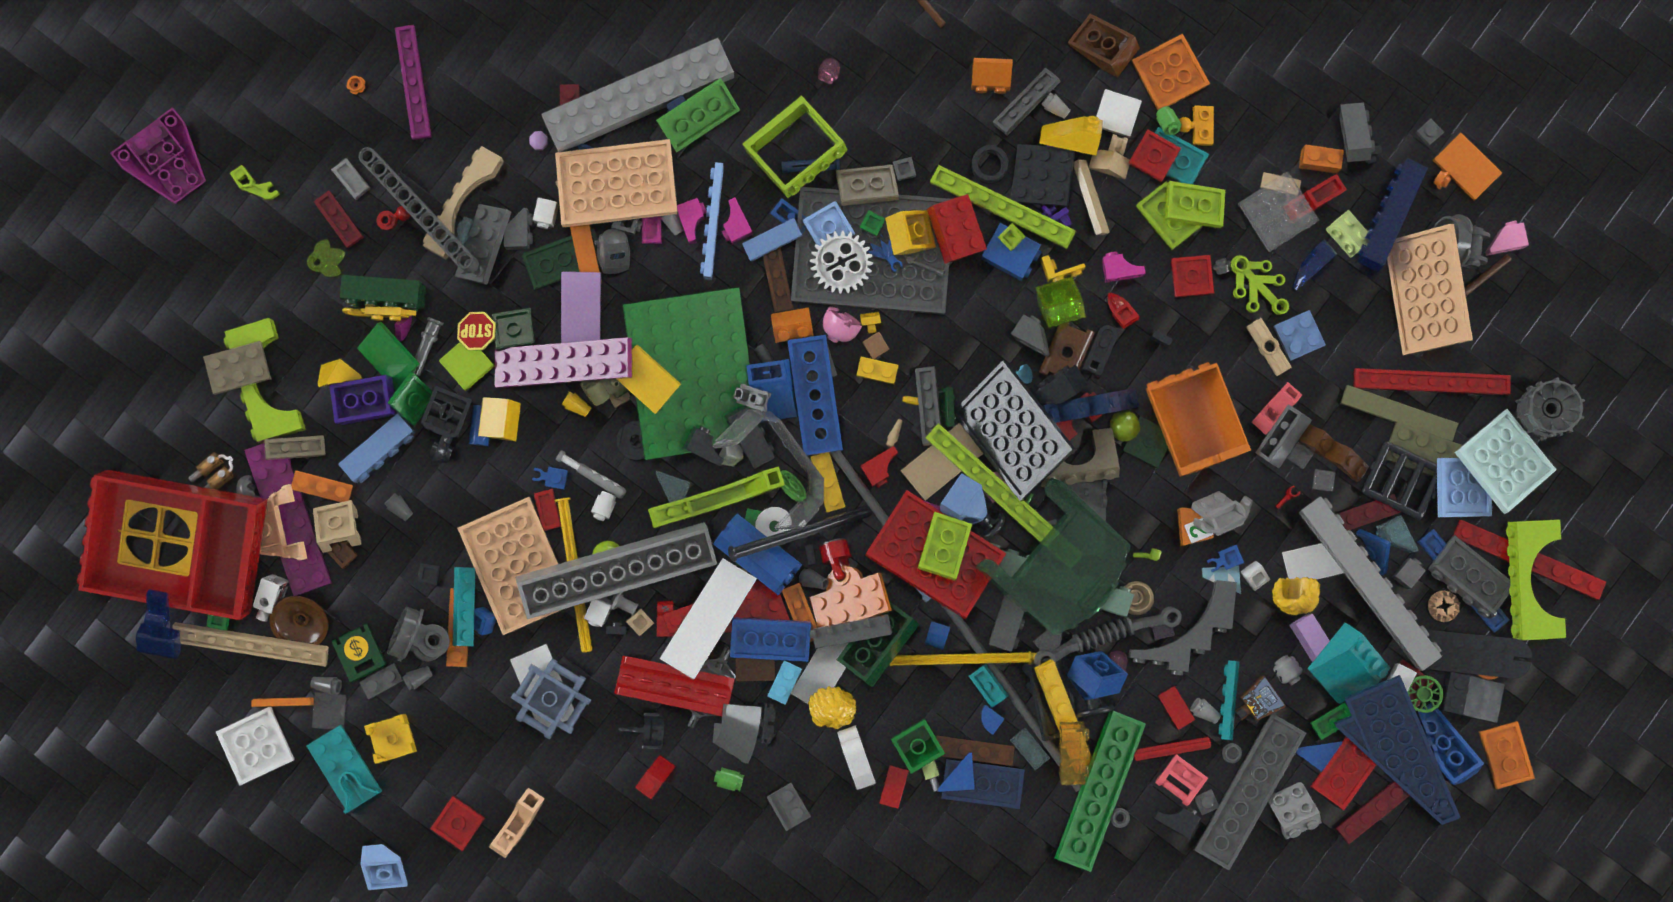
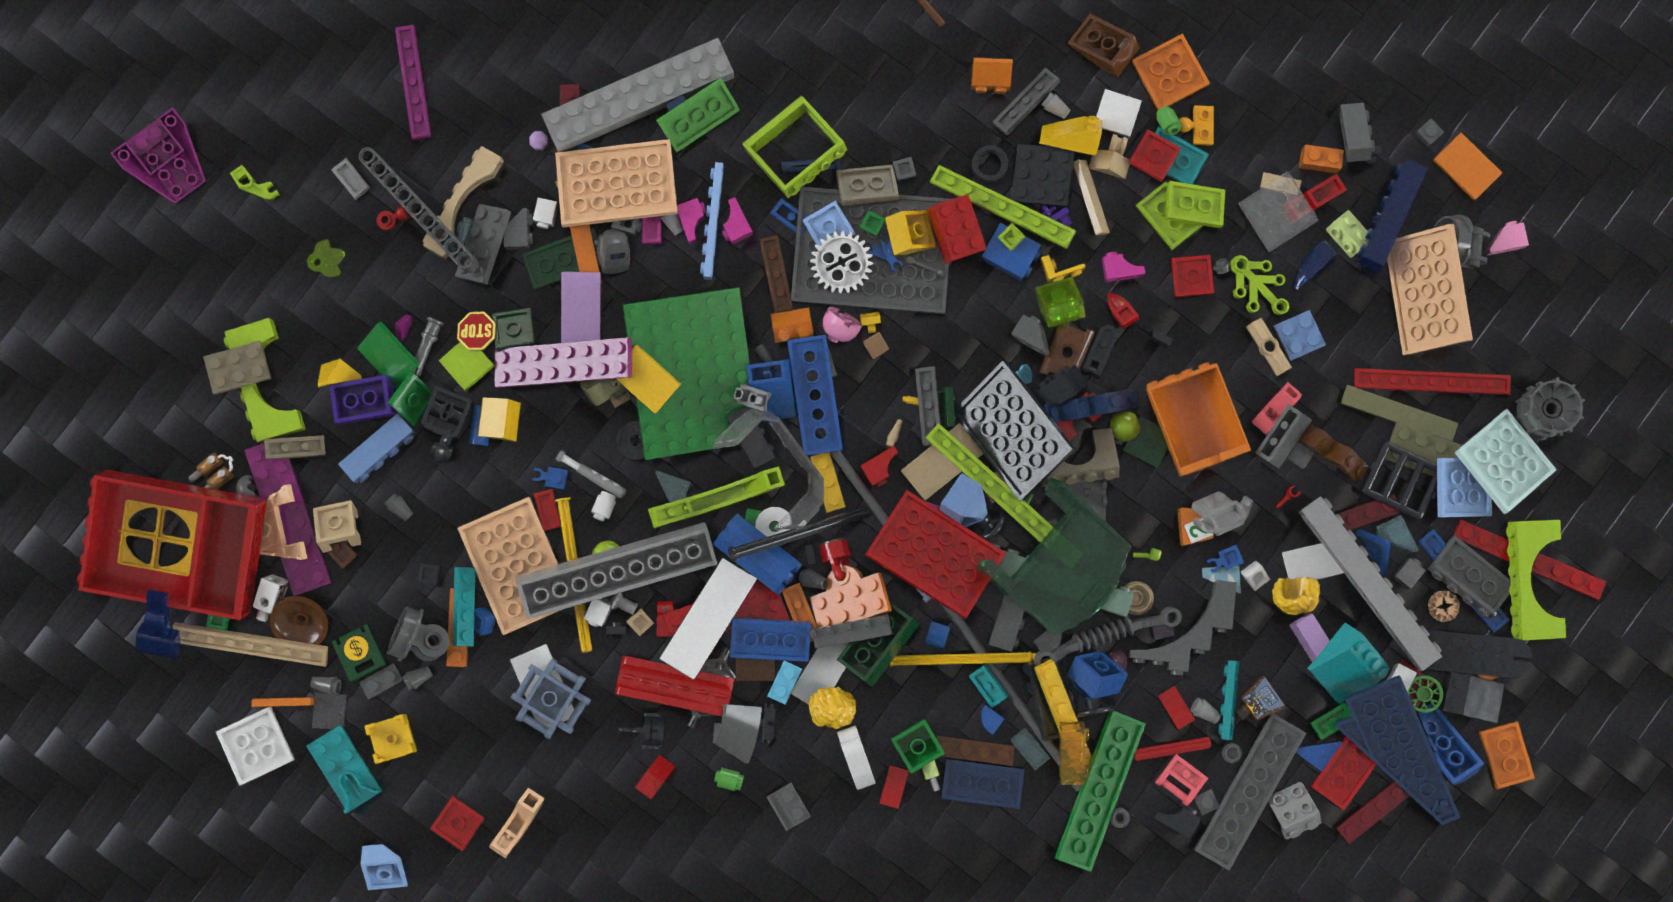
orange plate [291,470,353,502] -> none
dark red plate [313,191,364,248] -> none
dark green brick [340,275,426,312] -> none
yellow plate [342,306,416,321] -> none
orange plate [347,76,365,94] -> none
yellow cone [562,392,592,417] -> none
black arch [683,425,724,466] -> none
white slope [719,442,743,466] -> none
medium blue tile [742,218,803,262] -> none
bright green wheel [781,470,806,502] -> none
clear pink piece [818,58,840,85] -> none
yellow plate [856,357,898,385] -> none
lime plate [917,512,972,580] -> none
blue tile [938,753,974,792] -> none
light grey head [1273,655,1303,685] -> none
clear tile [1312,469,1335,492] -> none
orange plate [1434,171,1451,189] -> none
reddish brown bar [1464,254,1512,296] -> none

